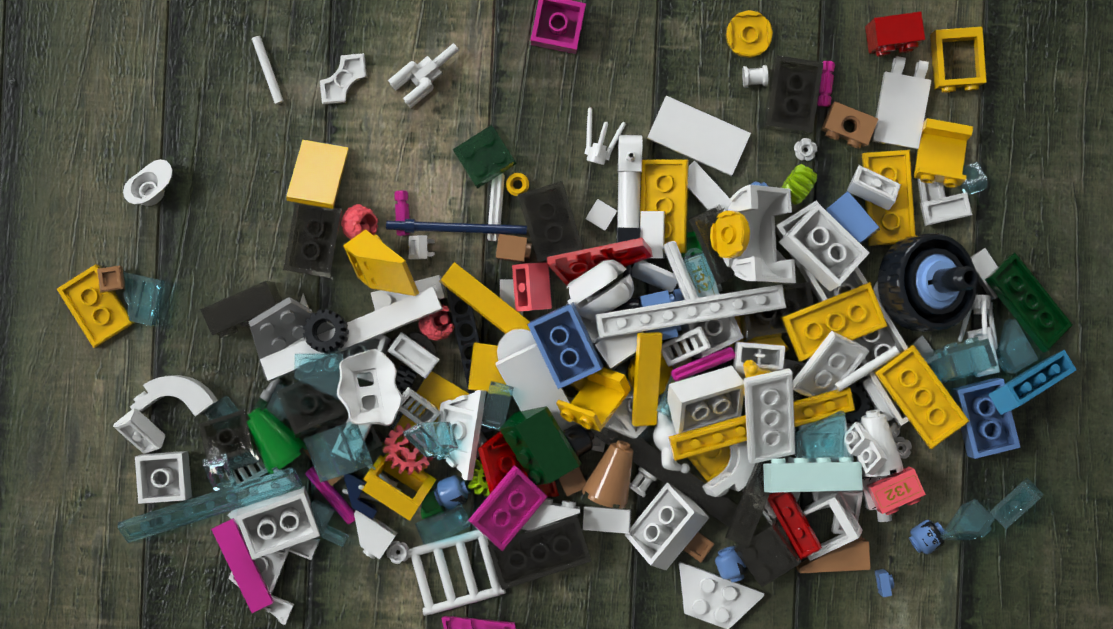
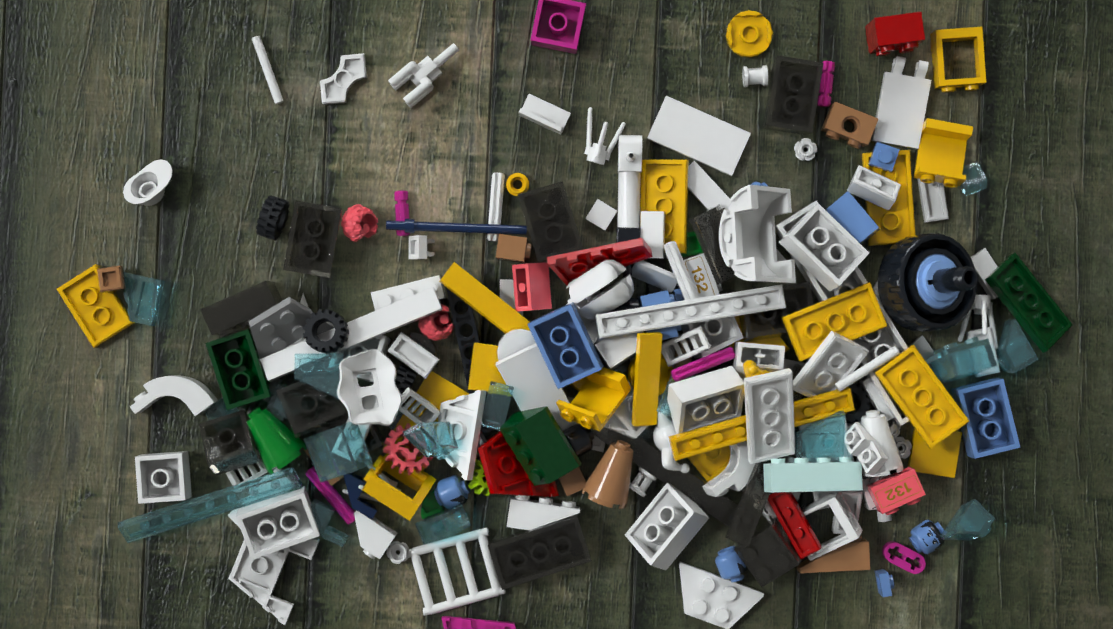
white slope [113,408,165,454] -> none
clear light blue tile [202,454,237,490] -> none
dark pink tile [211,518,274,613] -> none
yellow tile [286,140,348,209] -> none
yellow slope [343,229,419,296] -> none
clear green plate [453,125,517,189] -> none
dark pink tile [468,466,548,551] -> none
white tile [583,506,631,534] -> none
medium nougat tile [683,532,714,563] -> none
clear light blue beam [684,248,715,291] -> none
yellow tile [710,211,750,259] -> none
lime gear [781,164,817,205] -> none
white tile [920,192,972,226] -> none
dark azure brick [988,350,1076,415] -> none
clear light blue slope [990,478,1044,529] -> none
none -> dark green slope [205,329,271,410]
none -> black tyre [256,195,290,241]
none -> white panel [519,94,571,135]
none -> medium blue plate [868,142,900,172]
none -> dark pink beam [882,541,926,574]
none -> yellow tile [908,428,962,478]

